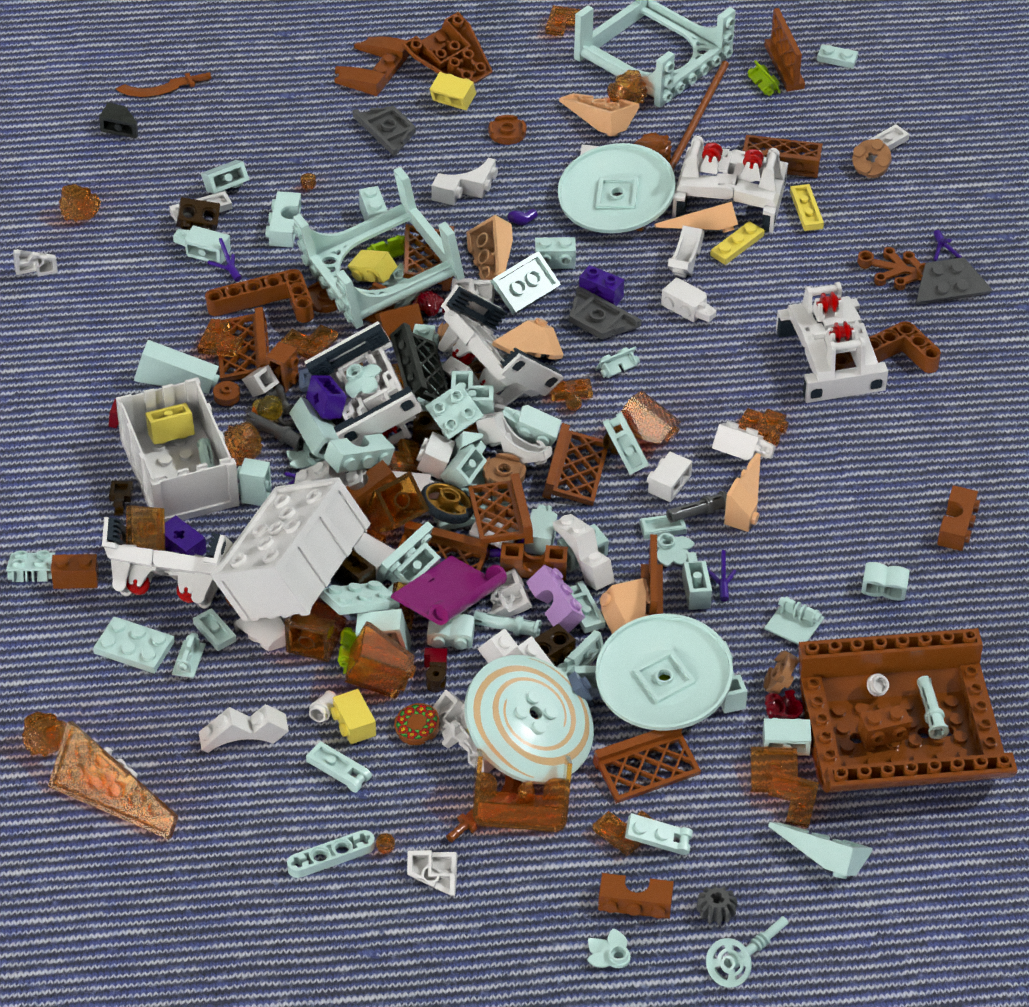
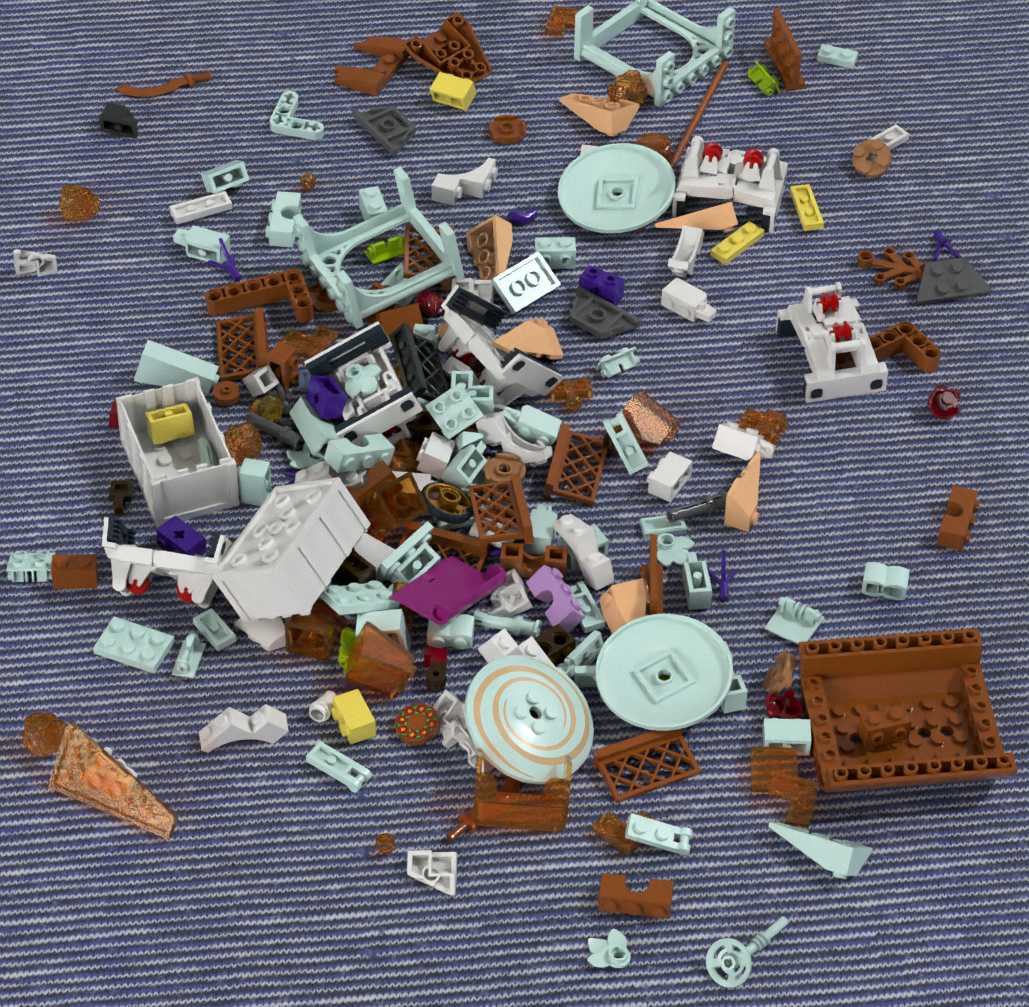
clear orange plate [126,505,165,551] -> none
dark brown brick [176,197,220,231] -> none
clear orange plate [197,319,244,357] -> none
light aqua beam [287,830,375,878] -> none
light yellow brick [348,250,398,283] -> none
clear orange hinge [517,781,535,800] -> none
sand blue plate [568,671,602,706] -> none
dark grey gear [696,884,738,926] -> none
dark orange fence [742,135,823,178] -> none
white plate [867,674,889,697] -> none
light aqua pin [917,676,949,739] -> none
none -> light aqua beam [270,91,324,140]
none -> dark red hair [927,385,961,419]

